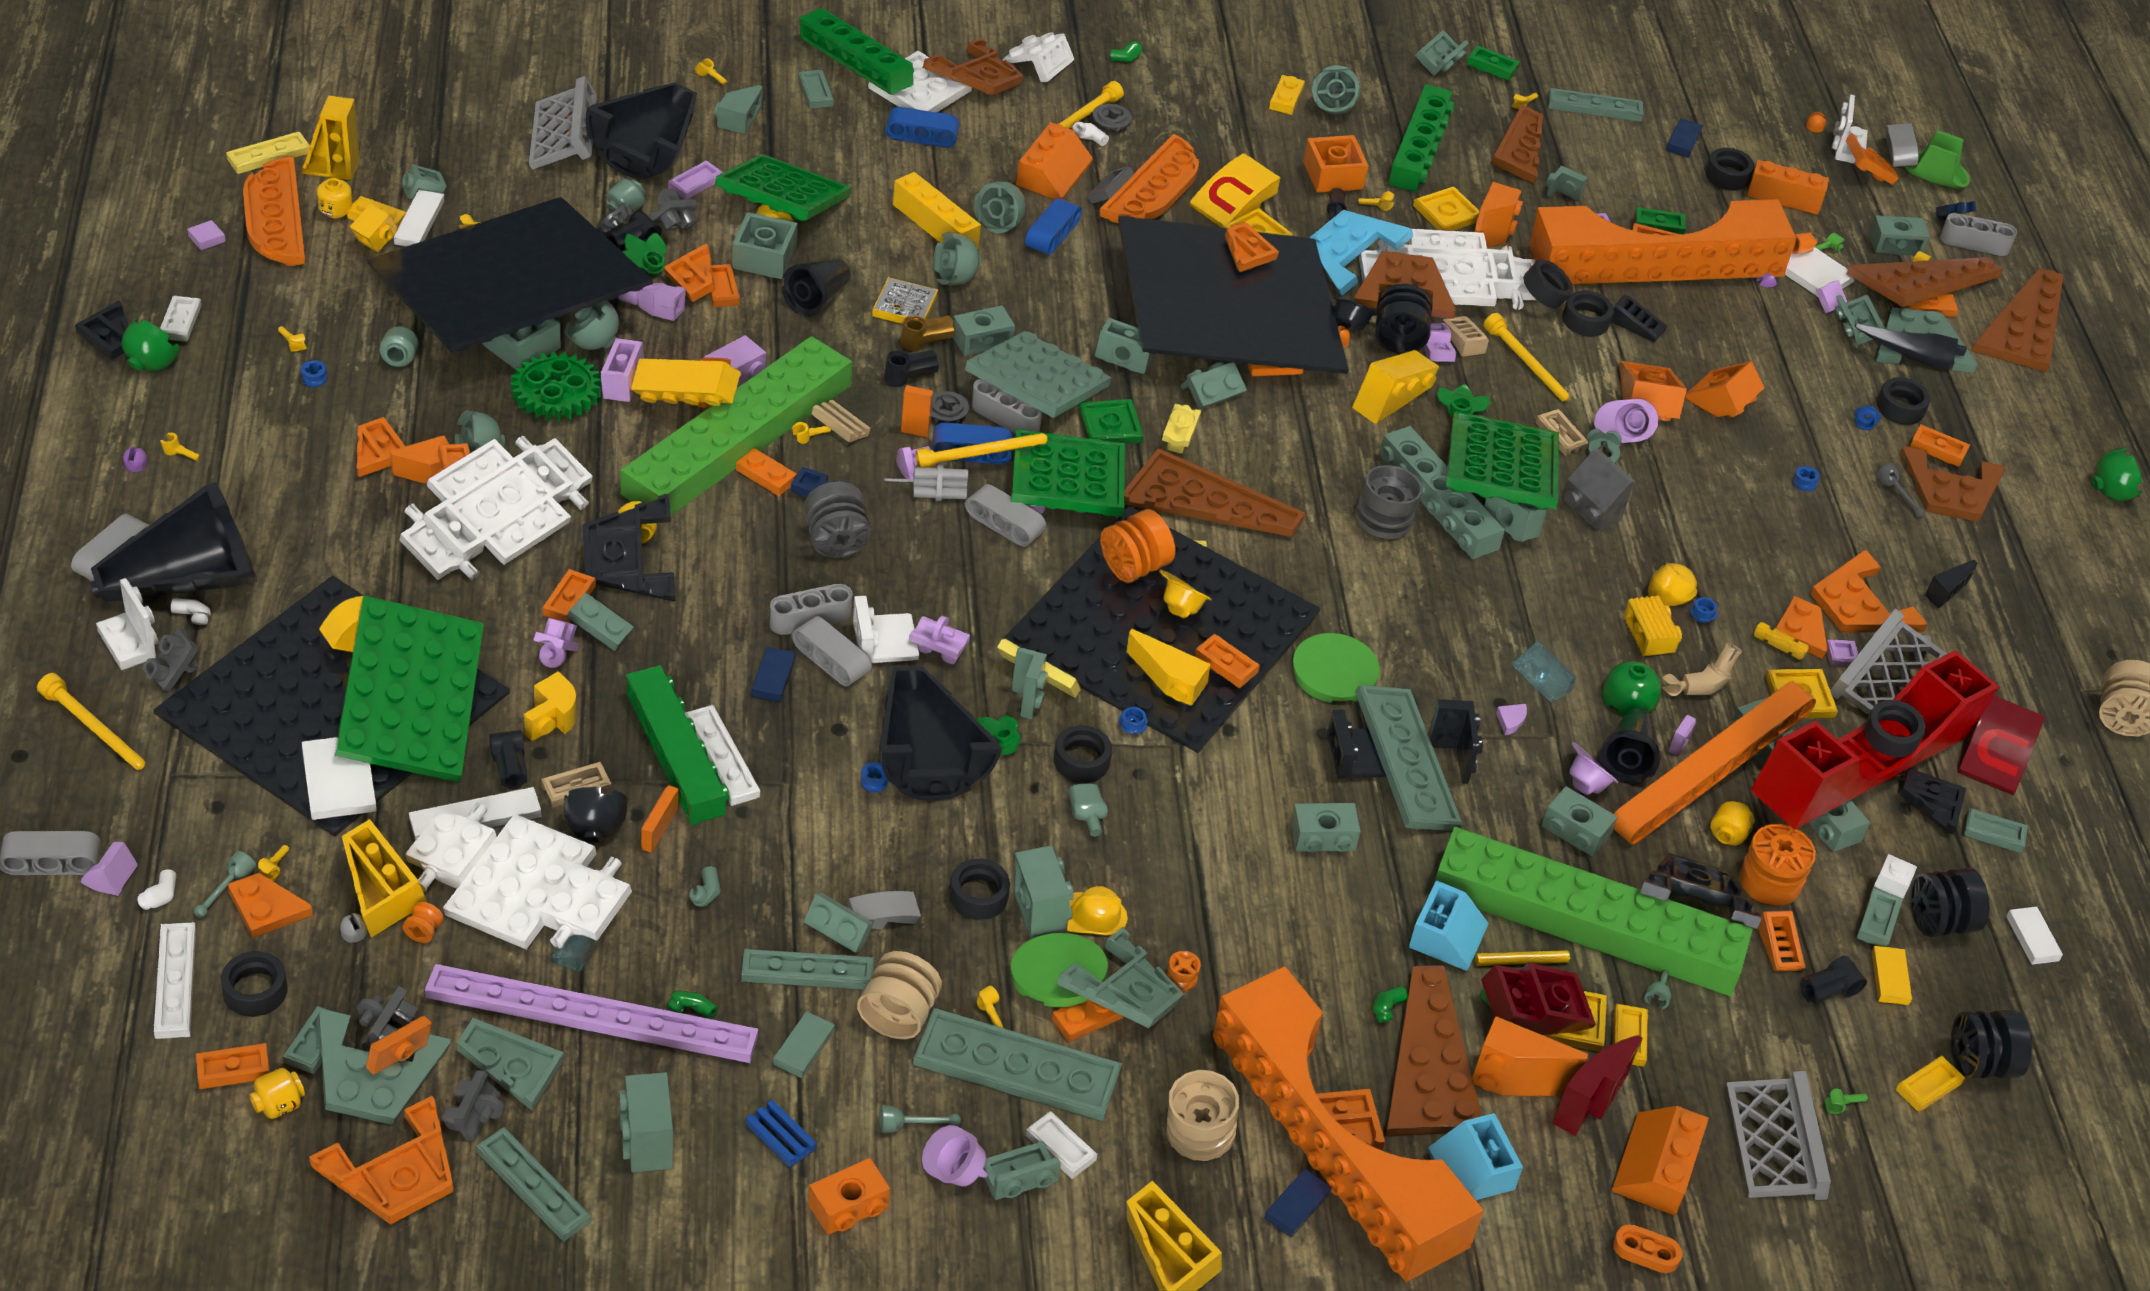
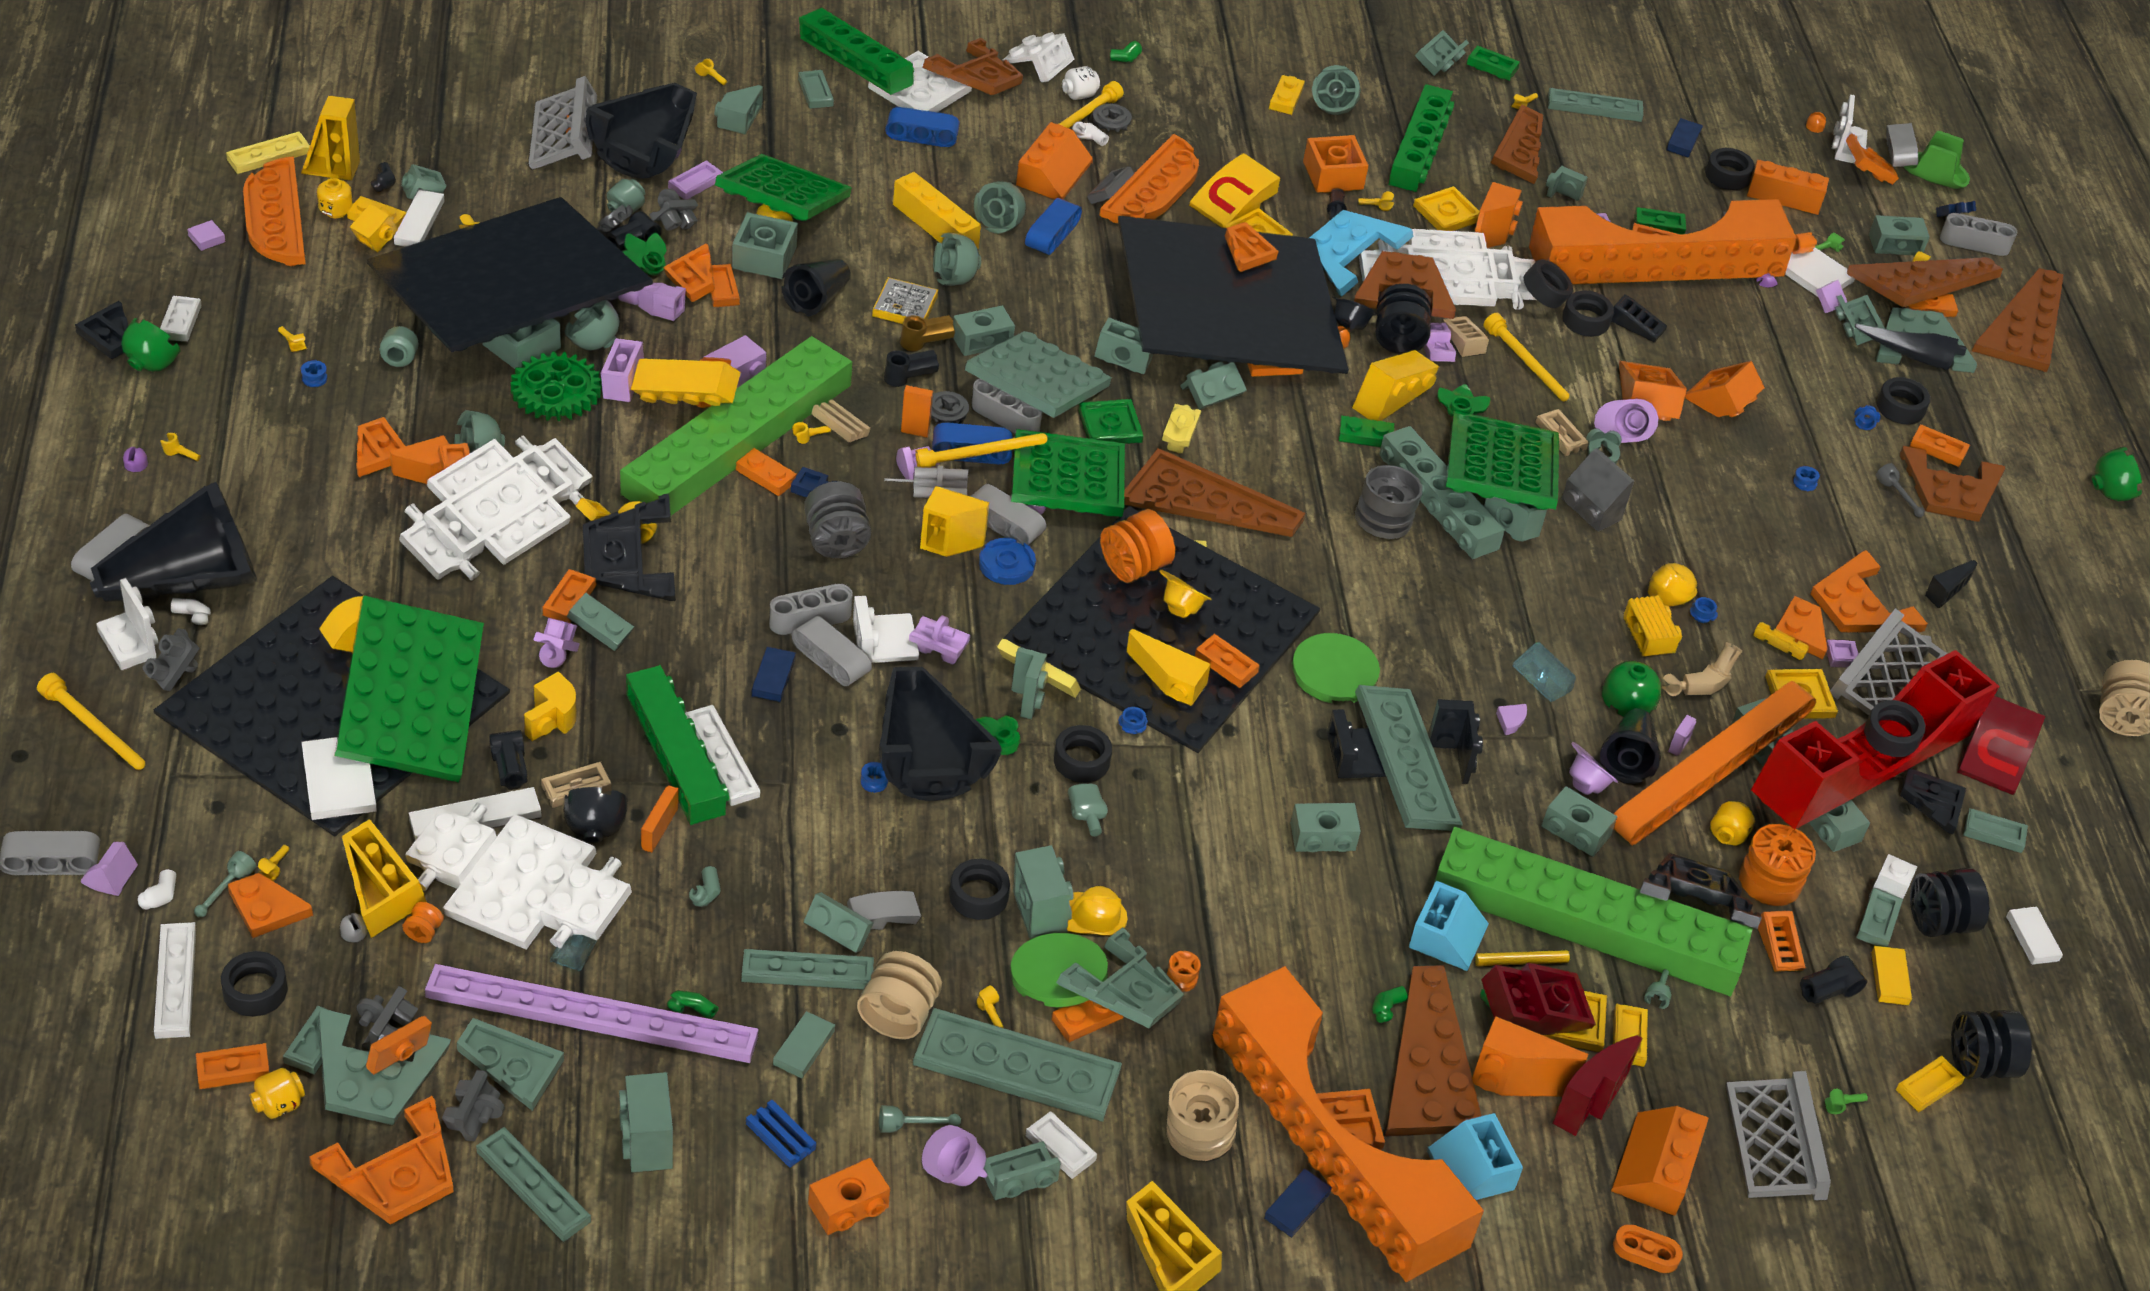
none -> black arm [371,162,396,192]
none -> yellow tile [576,498,611,521]
none -> yellow slope [920,486,989,557]
none -> blue tile [979,538,1036,585]
none -> white head [1062,66,1100,100]
none -> green plate [1338,415,1395,447]

